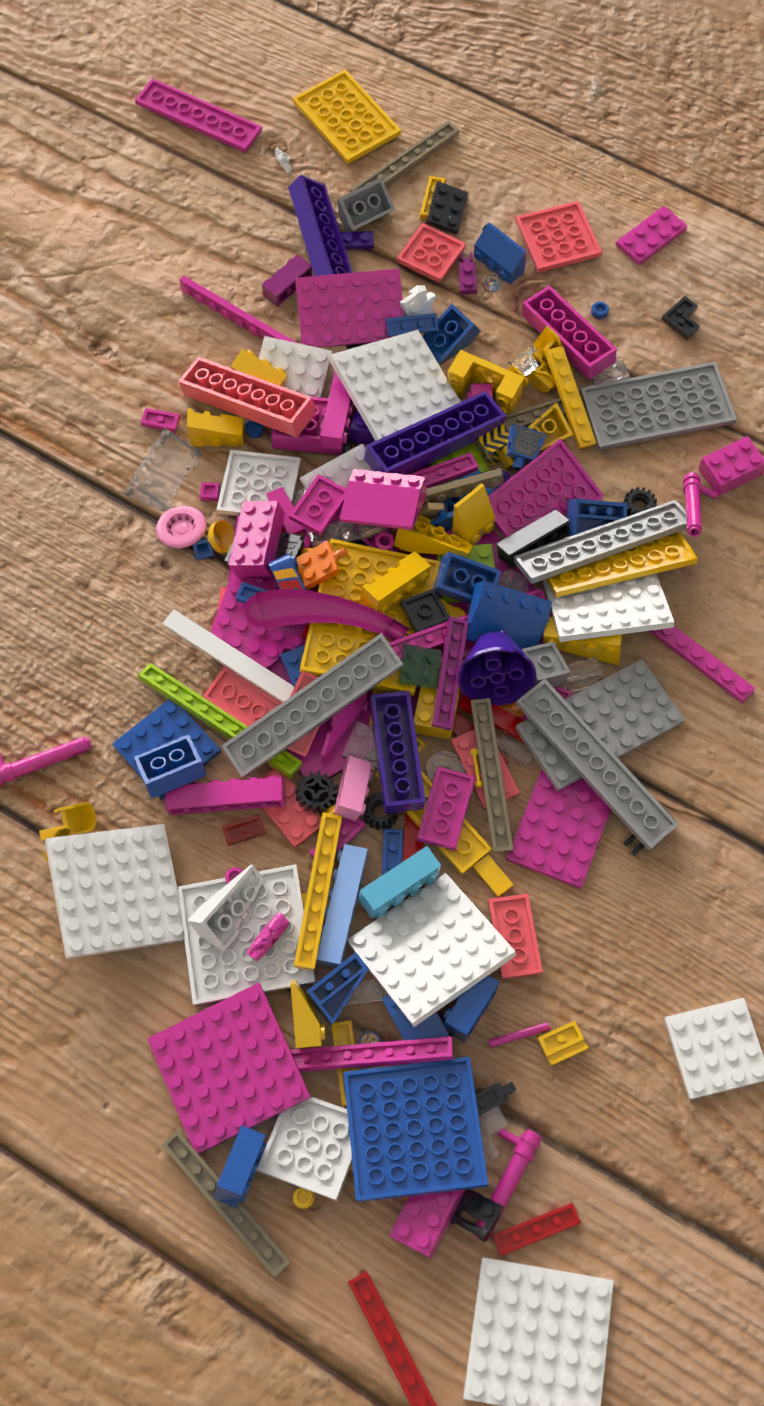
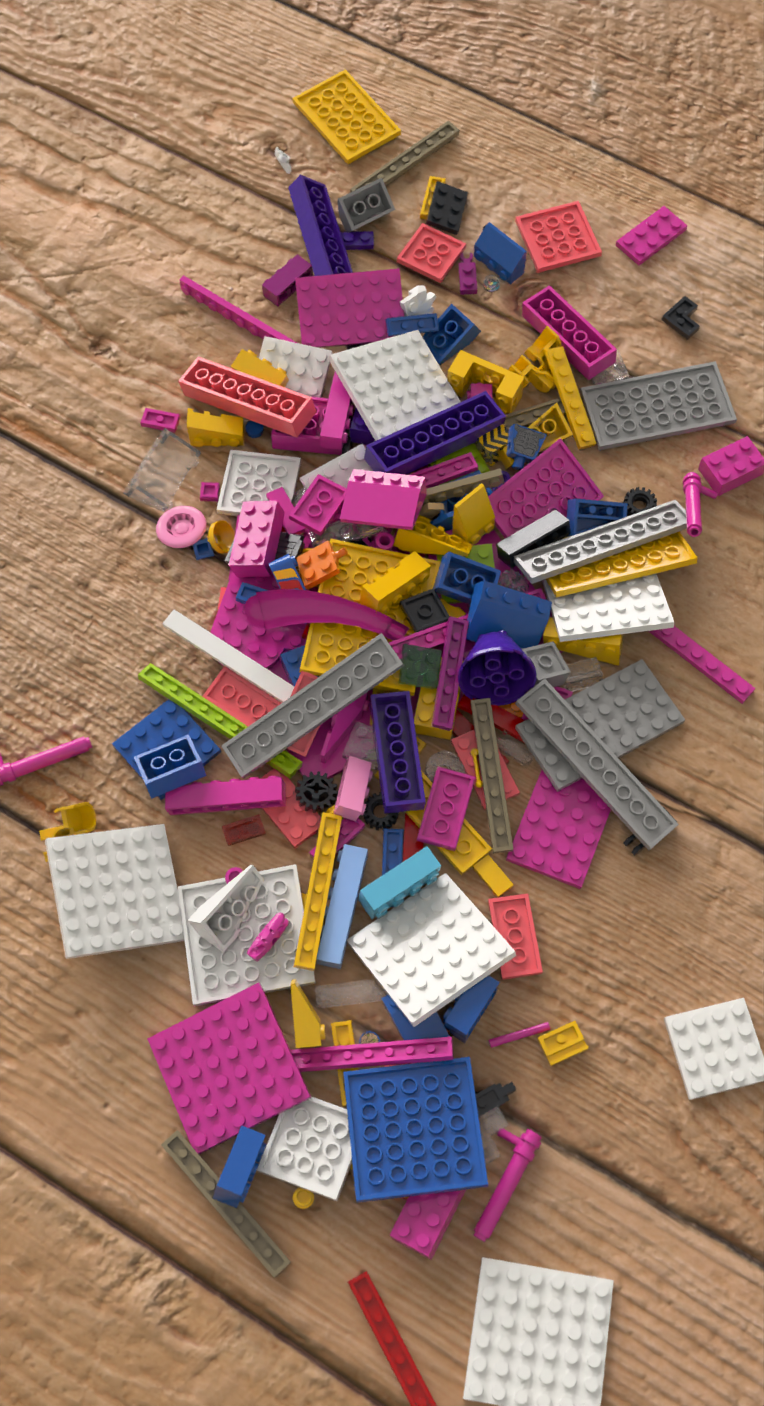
dark pink plate [135,78,262,153] -> none
blue wedge [306,952,369,1027] -> none
black plate [450,1189,504,1242] -> none
red tile [492,1202,581,1257] -> none
clear slope [508,345,538,376] -> none
blue tile [591,302,609,319] -> none

